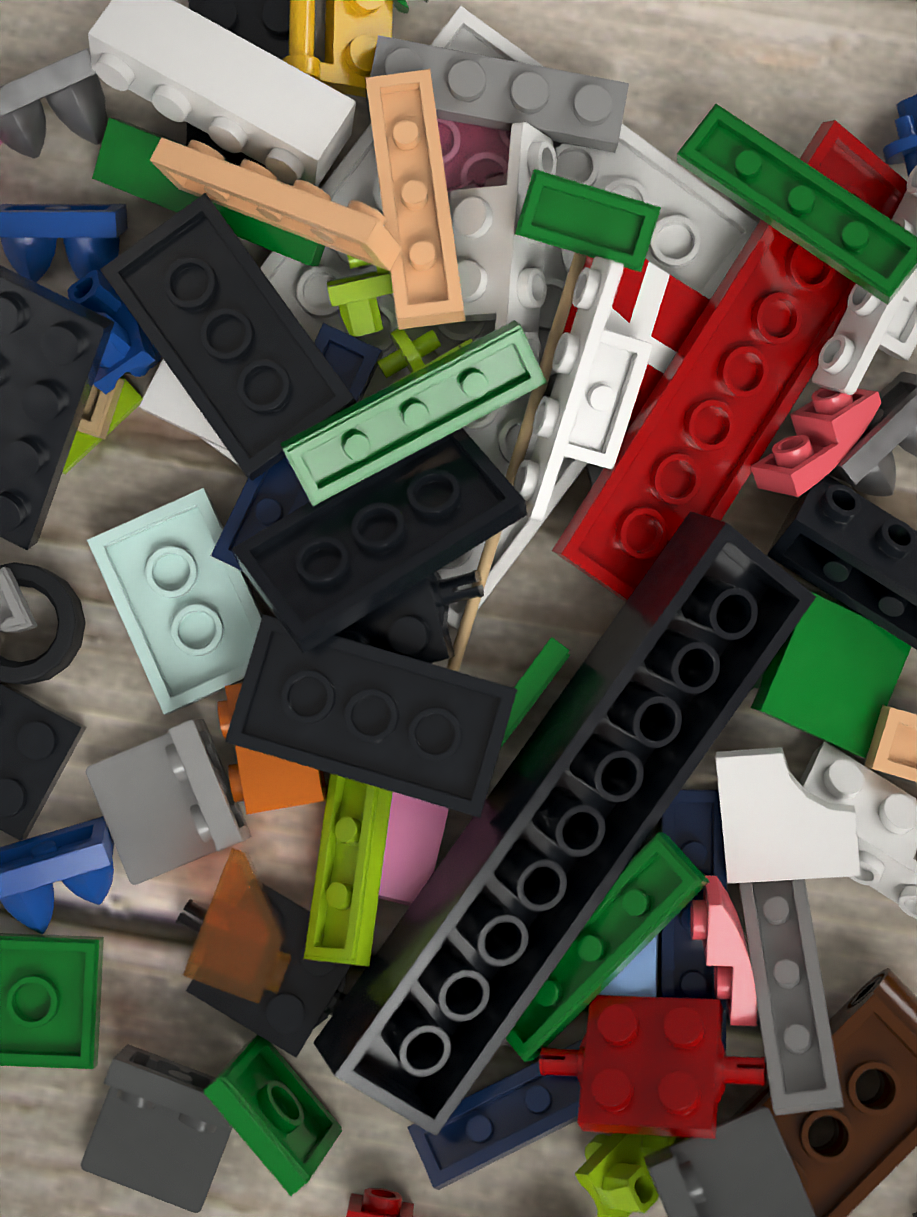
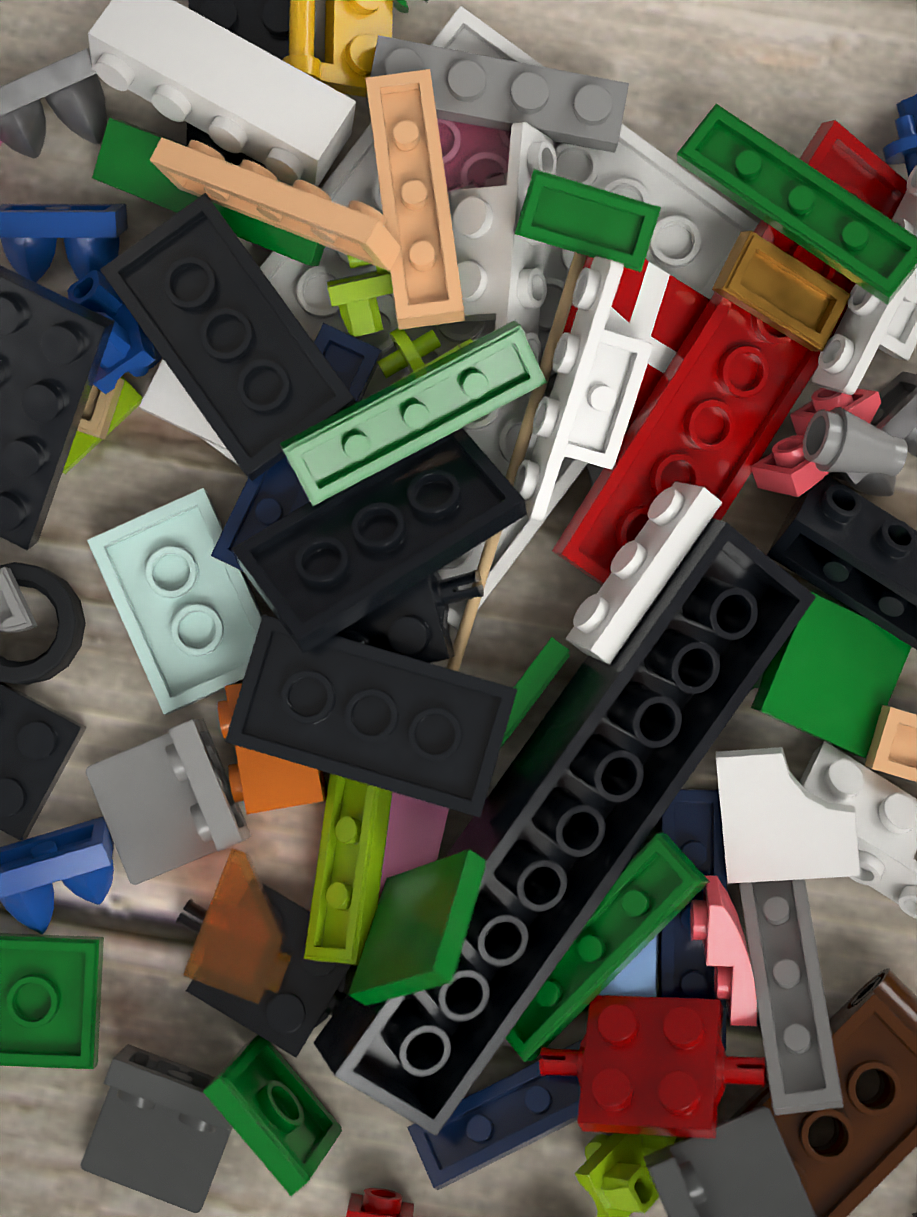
none -> green tile [349,849,486,1006]
none -> white plate [565,481,722,665]
none -> pearl gold tile [712,231,851,352]
none -> light grey cone [803,407,908,477]

